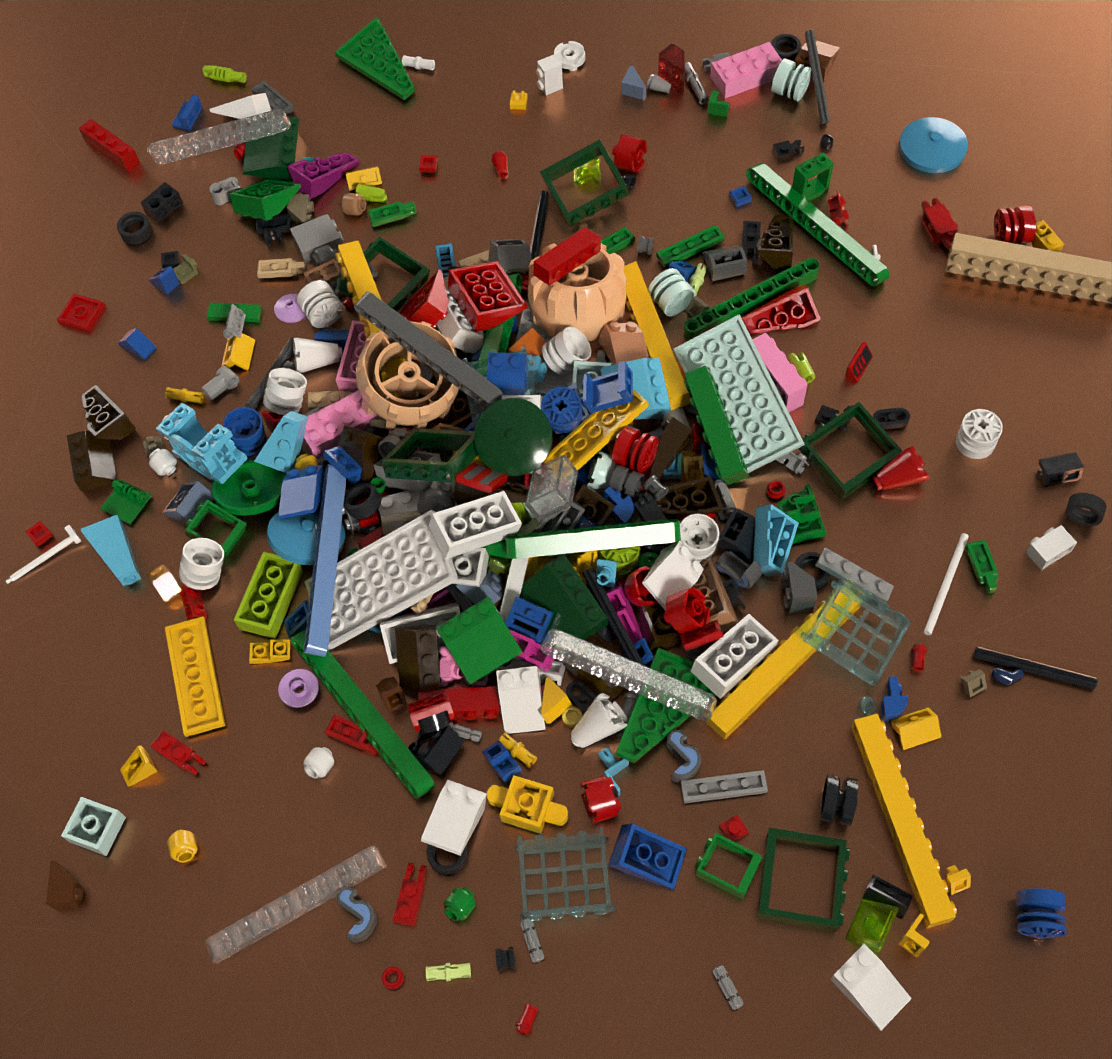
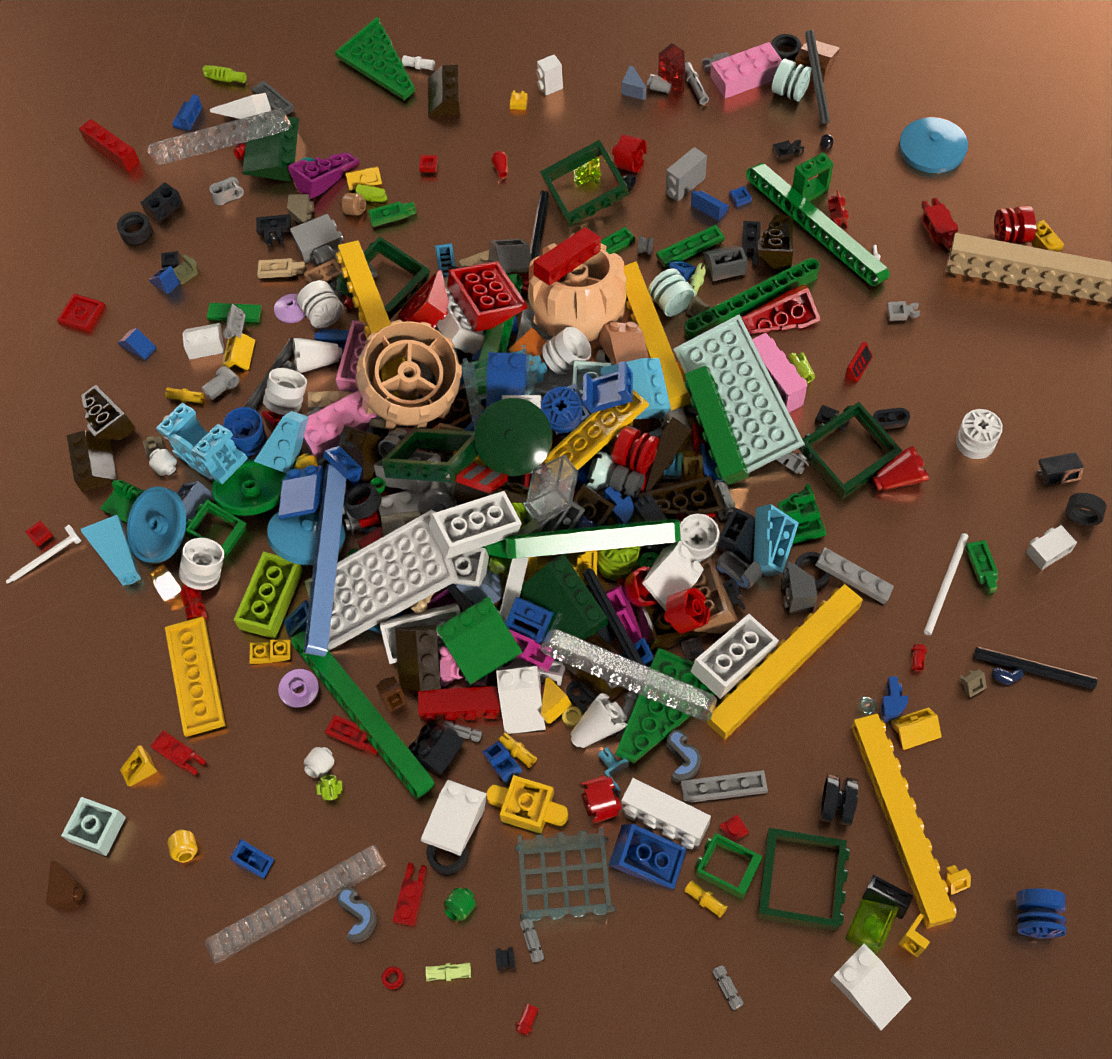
green slope [230,178,301,221] -> none
dark grey beam [354,292,503,409] -> none
red piece [407,691,455,733] -> none
white plate [554,41,586,71] -> none
medium azure bracket [596,559,617,588] -> none
dark grey bush [643,475,669,501] -> none
red plate [680,620,724,652] -> none
green panel [708,90,730,117] -> none
red plate [766,481,786,499] -> none
clear light blue window [800,577,911,685] -> none
none -> dark azure dish [127,486,186,563]
none -> white slope [183,323,225,359]
none -> blue slope [229,839,274,878]
none -> lime gear [316,775,343,800]
none -> dark brown slope [428,65,461,117]
none -> white brick [621,778,711,850]
none -> light grey brick [666,147,707,201]
none -> yellow pin [684,880,728,918]
none -> blue panel [691,190,729,221]
none -> light grey plate [887,301,920,321]

